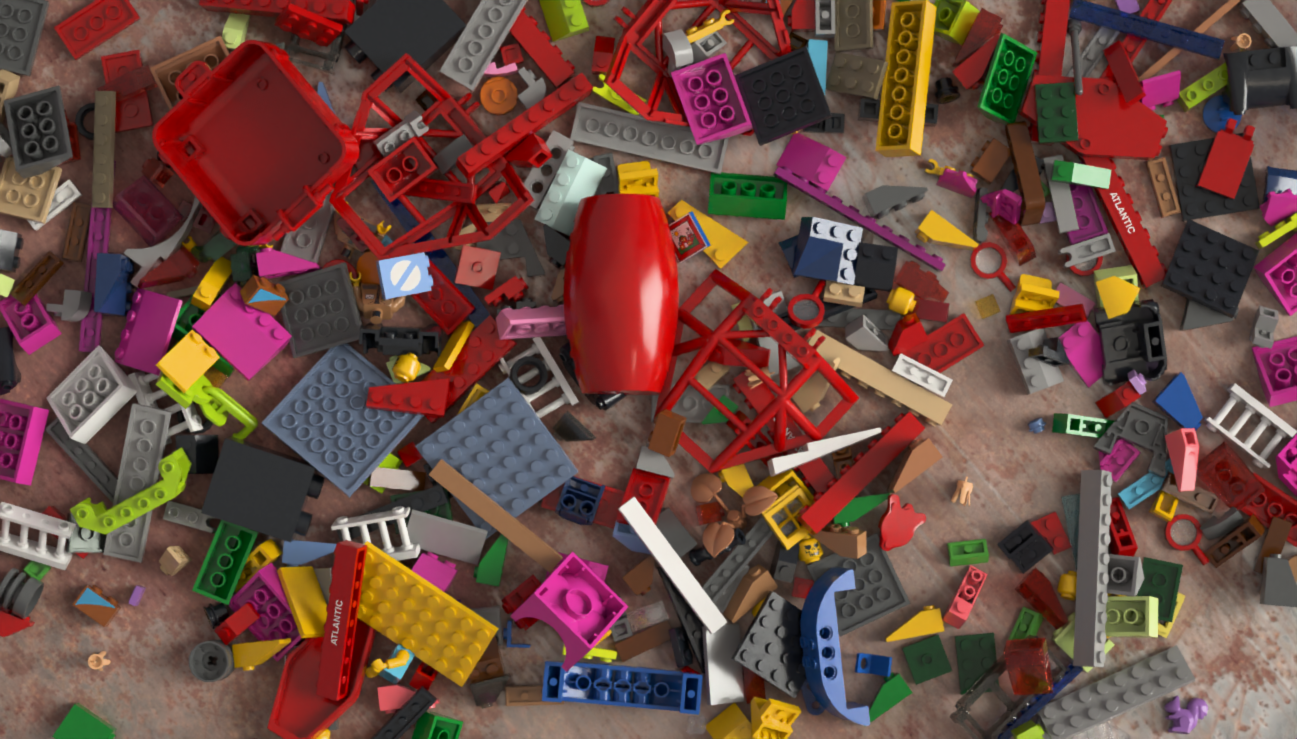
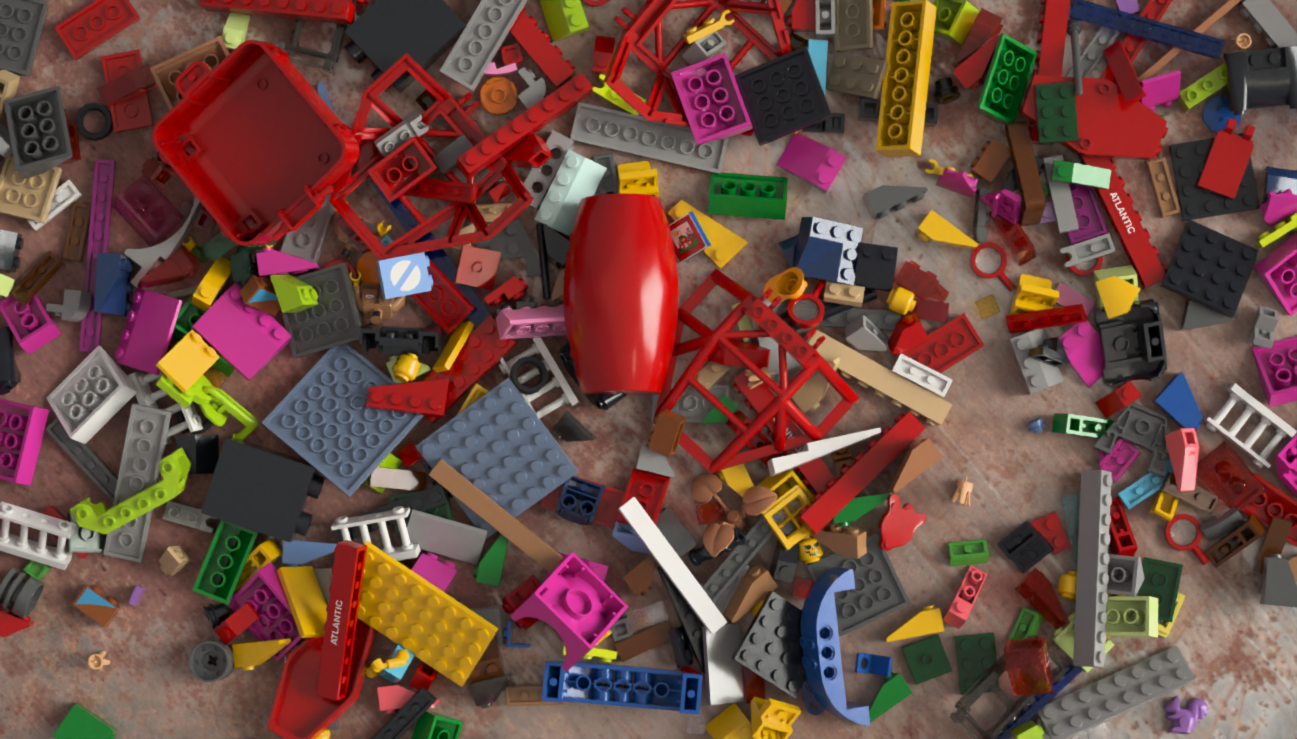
dark tan plate [92,91,116,208] -> none
red plate [274,3,343,47] -> none
light grey brick [662,29,693,77] -> none
magenta plate [773,166,946,272] -> none
lavender plate [1127,370,1147,395] -> none
none -> lime slope [270,275,318,313]
none -> black bar [536,223,551,300]
none -> light orange piece [763,267,808,302]

